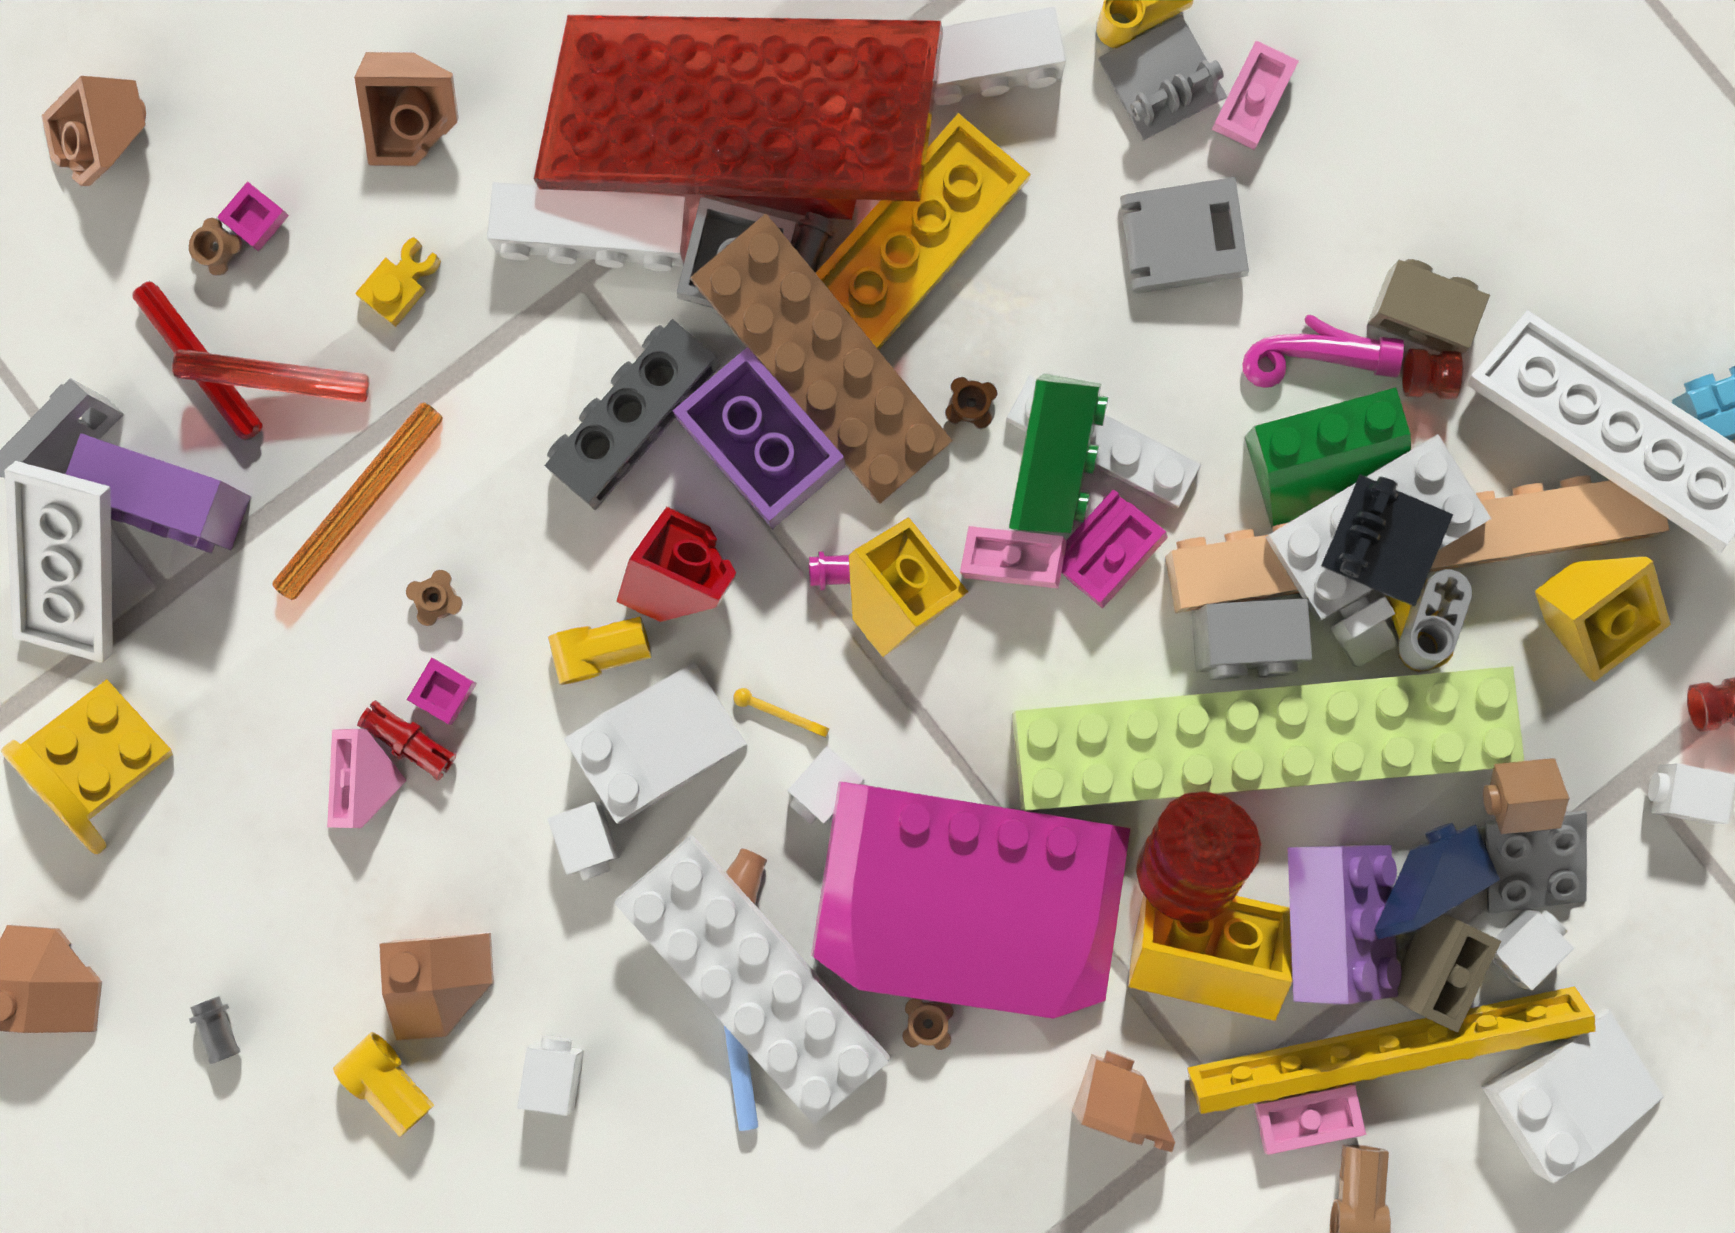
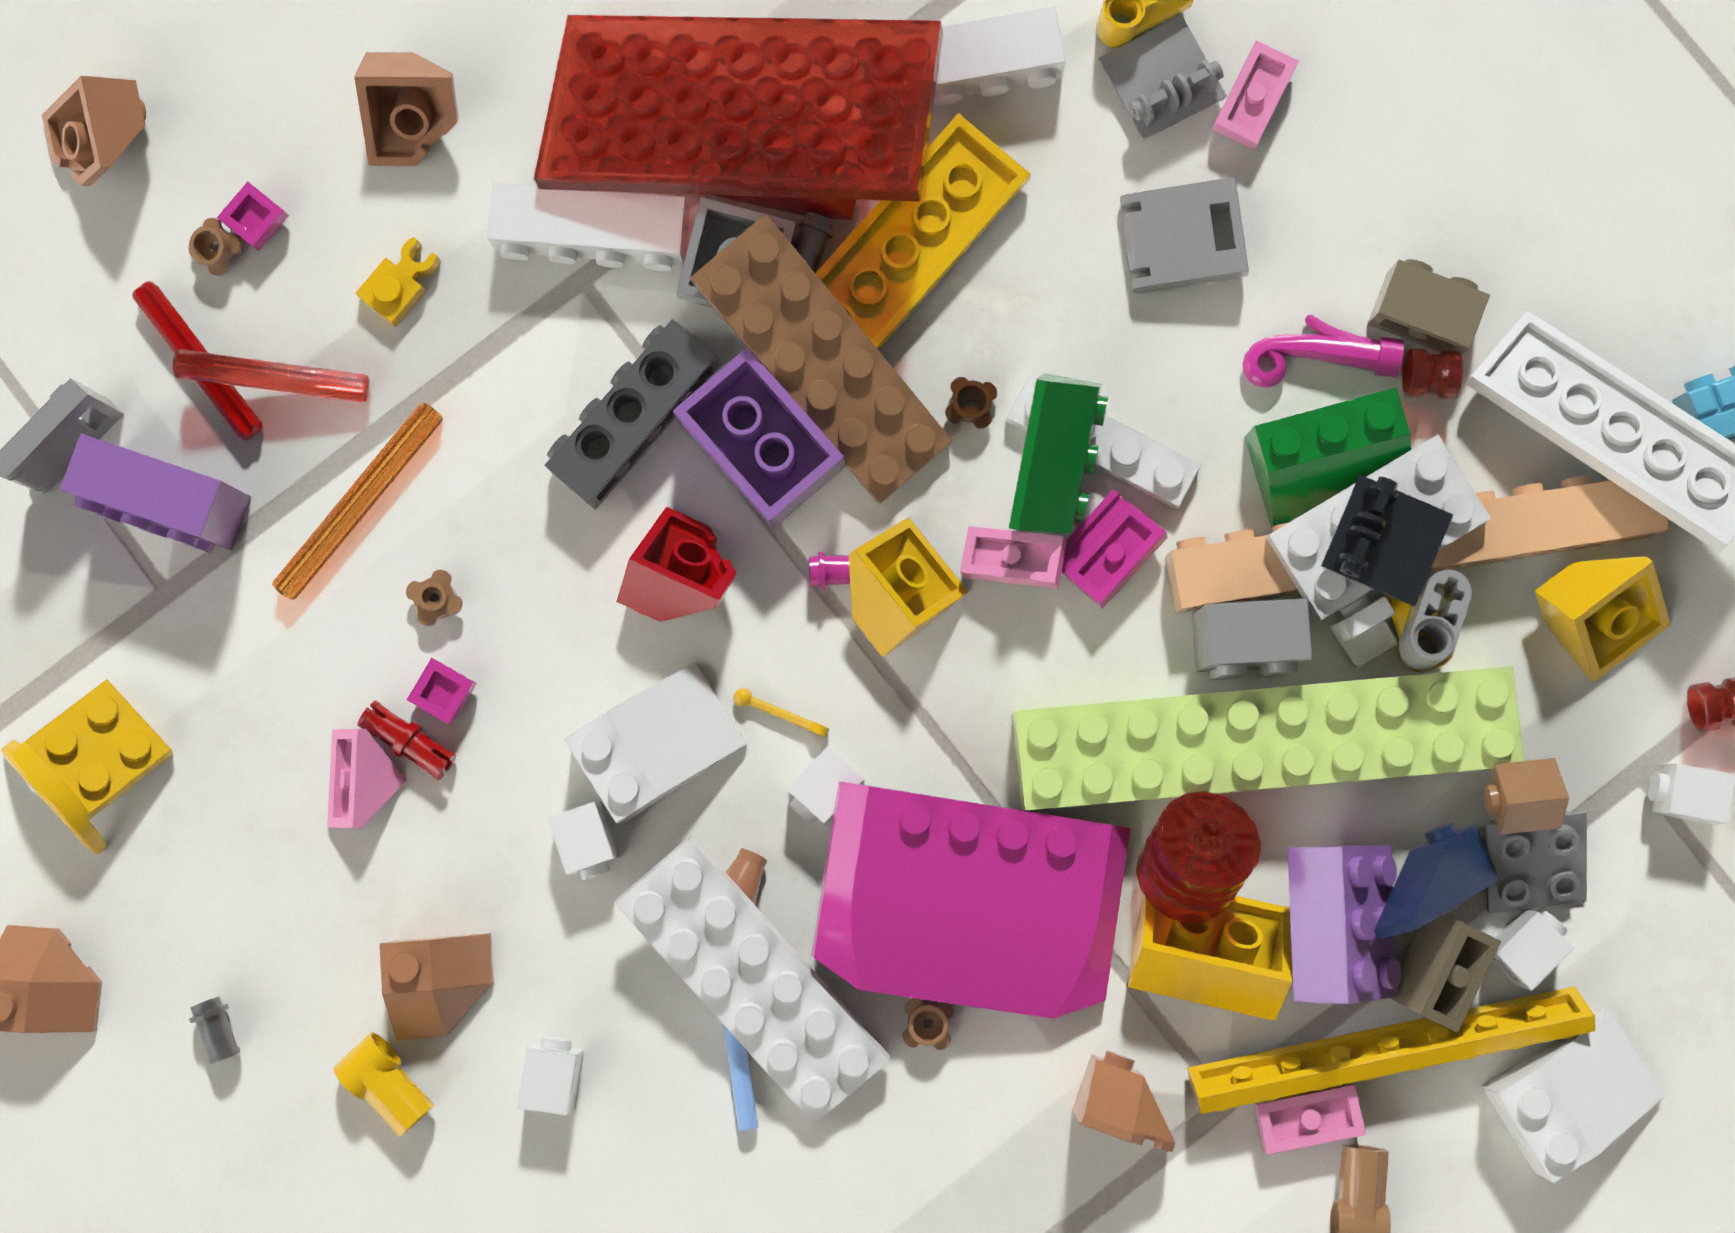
white plate [5,461,113,663] -> none
yellow piece [548,616,652,685] -> none

